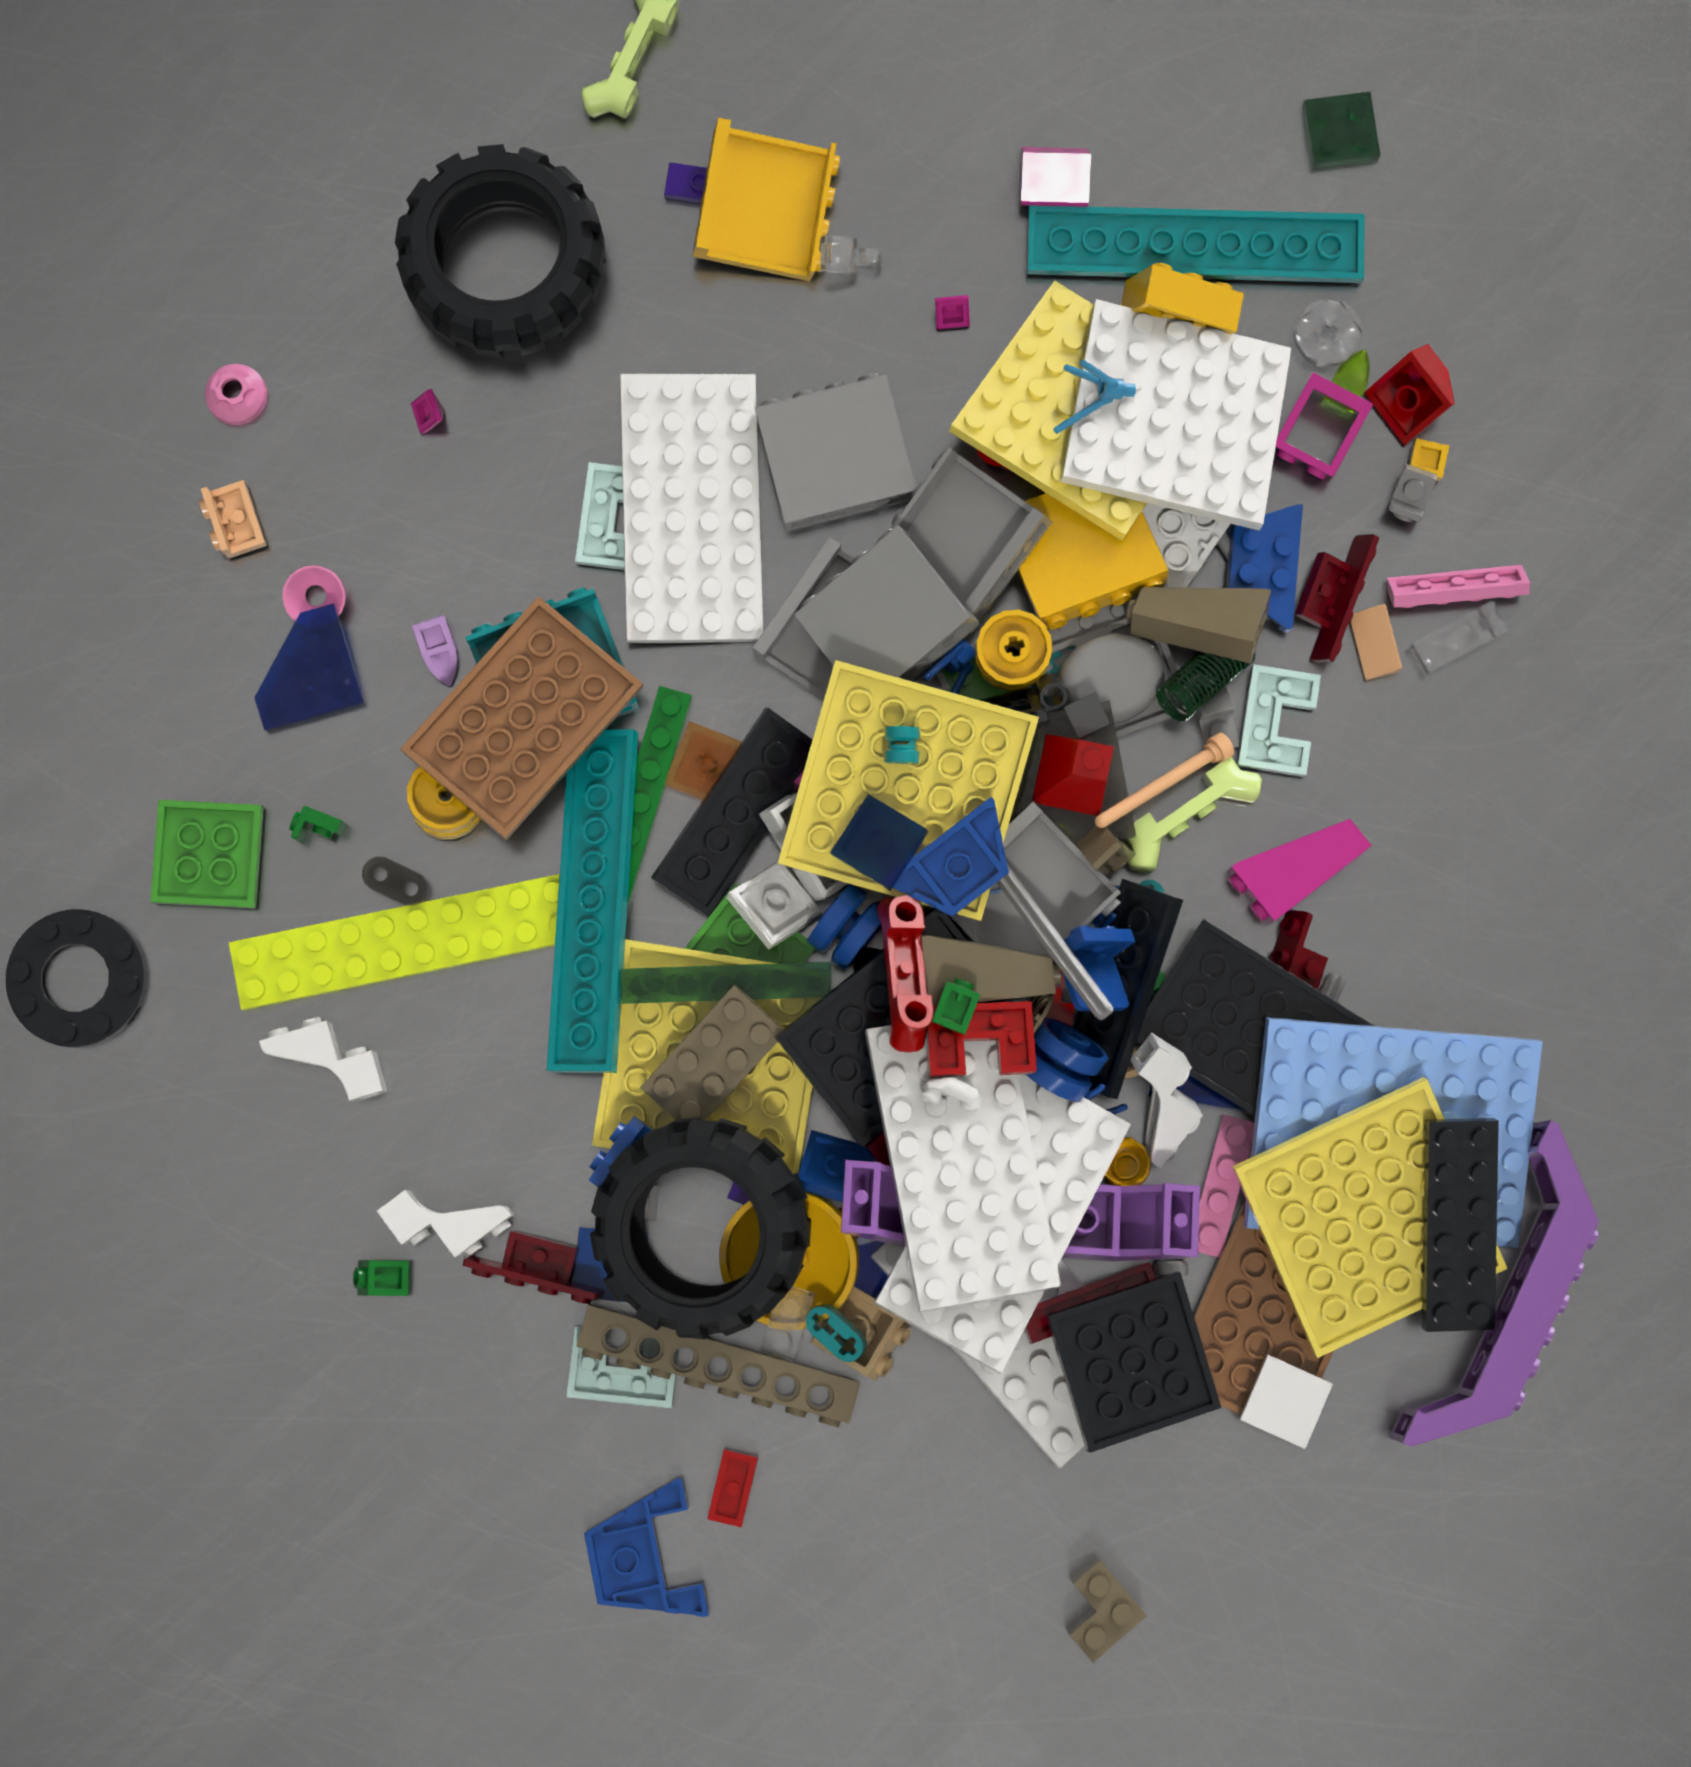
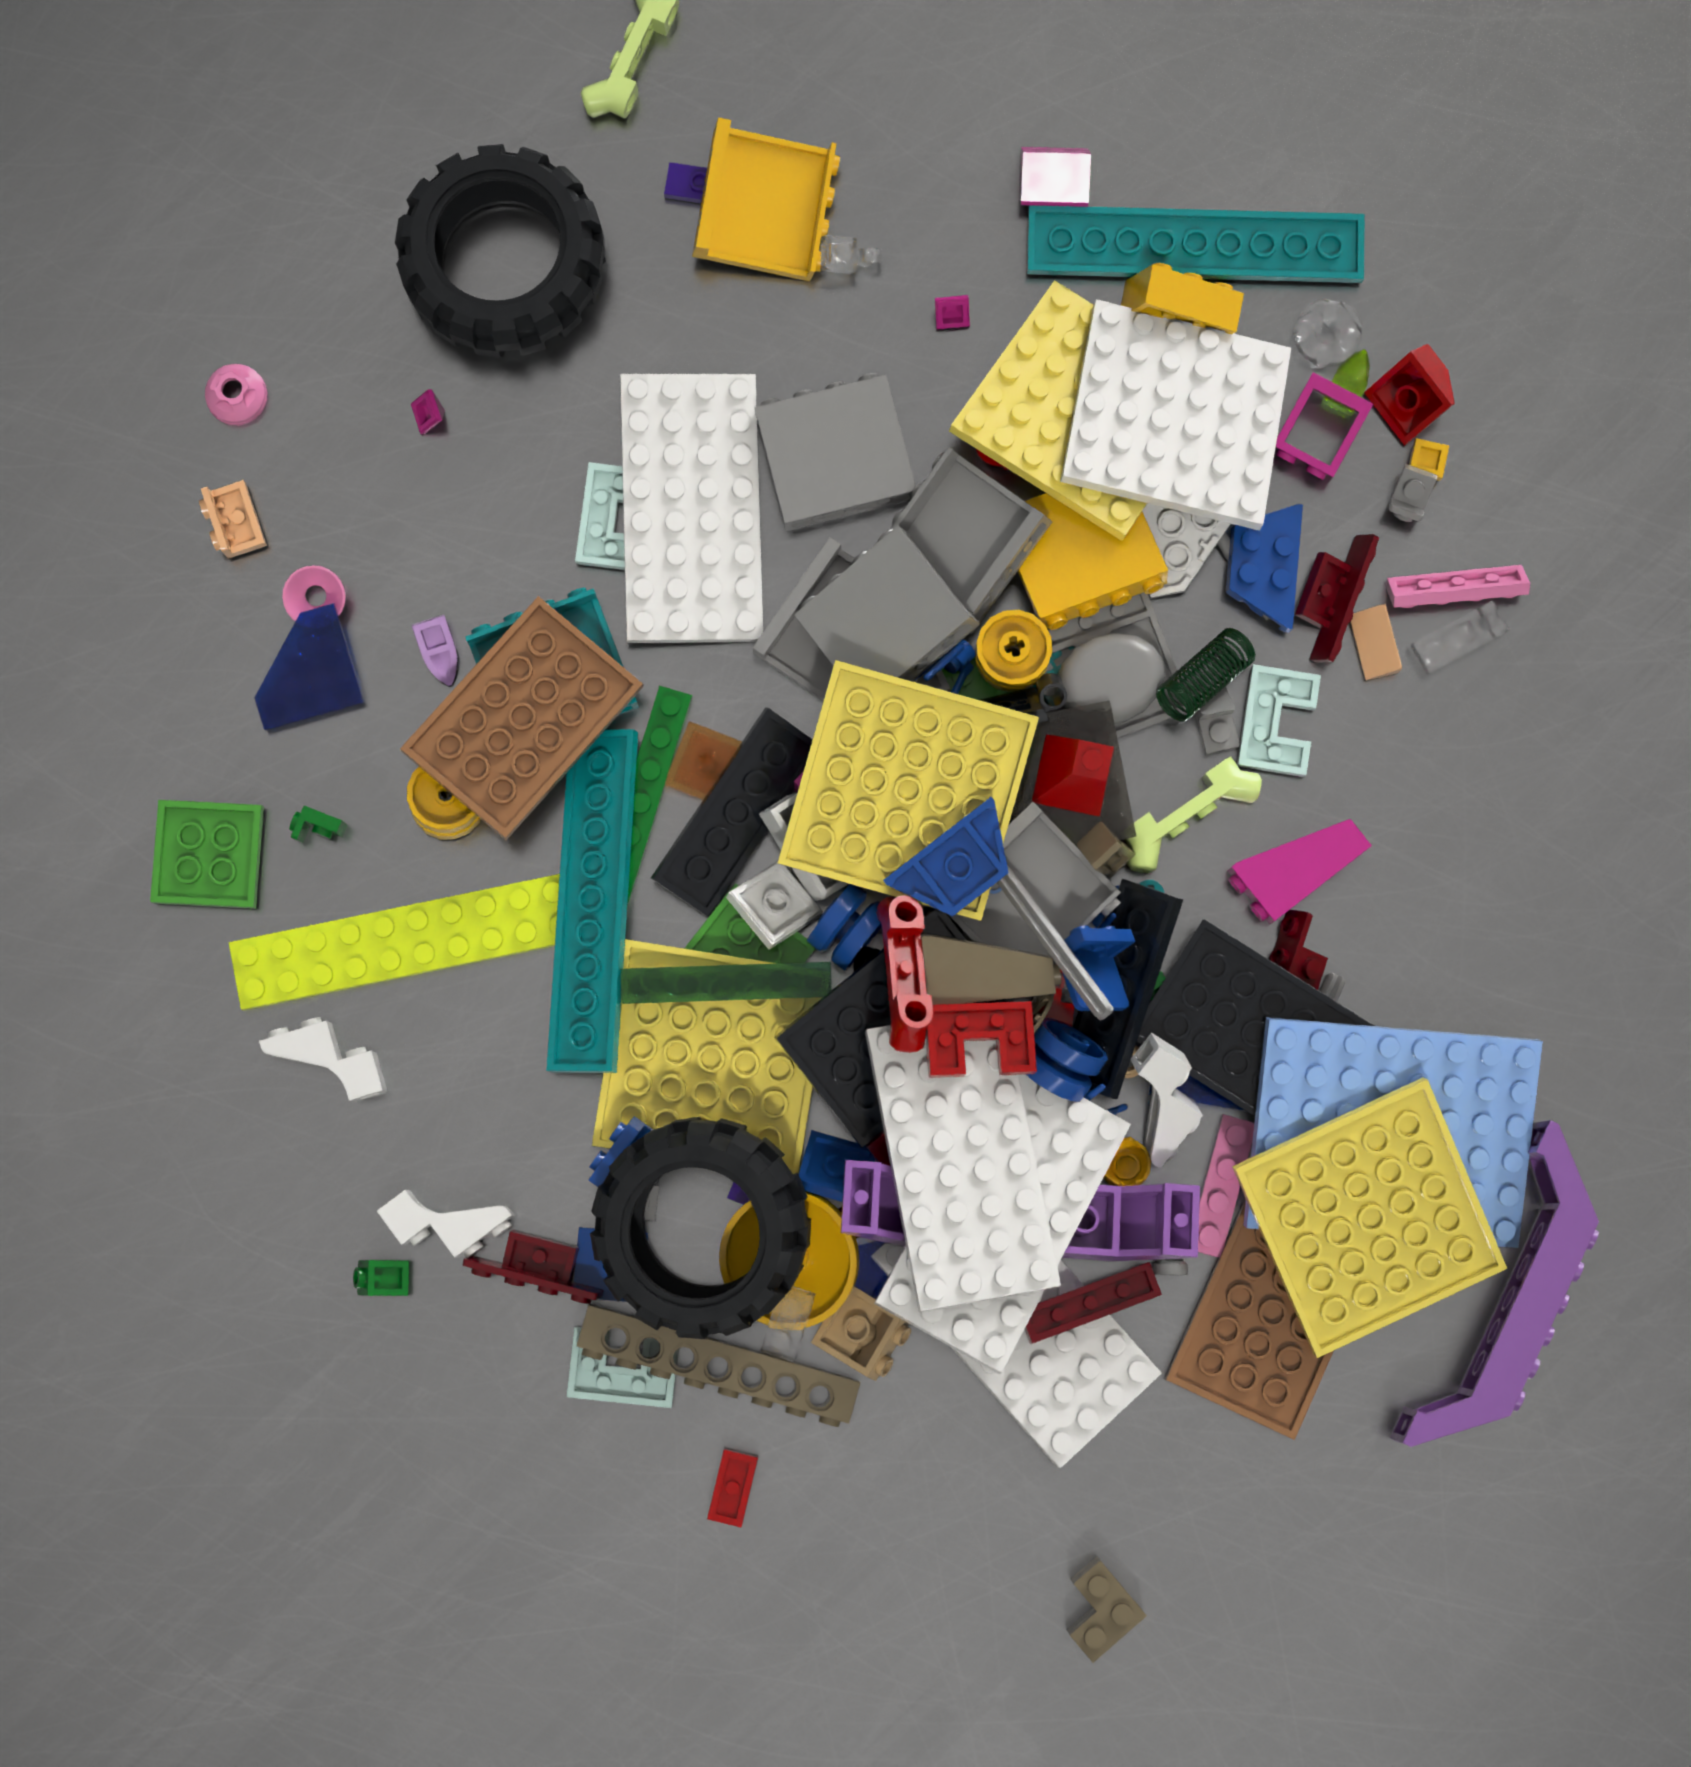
black plate [5,909,147,1048] -> none
clear smoke plate [362,857,429,906] -> none
blue wing [584,1477,709,1617] -> none
dark tan plate [640,984,784,1120] -> none
teal beam [806,1304,867,1362] -> none
clear blue tile [830,794,928,891] -> none
teal wheel [884,726,920,764] -> none
white arm [922,1077,977,1105] -> none
green bracket [931,978,981,1035] -> none
black plate [1045,1271,1221,1453] -> none
dark azure plant [1053,360,1136,434] -> none
dark grey tile [1064,692,1110,739] -> none
light nougat piece [1095,732,1234,828] -> none
dark tan slope [1126,587,1271,664] -> none
white tile [1239,1354,1333,1449] -> none
clear green plate [1303,91,1381,168] -> none
black plate [1422,1118,1499,1332] -> none

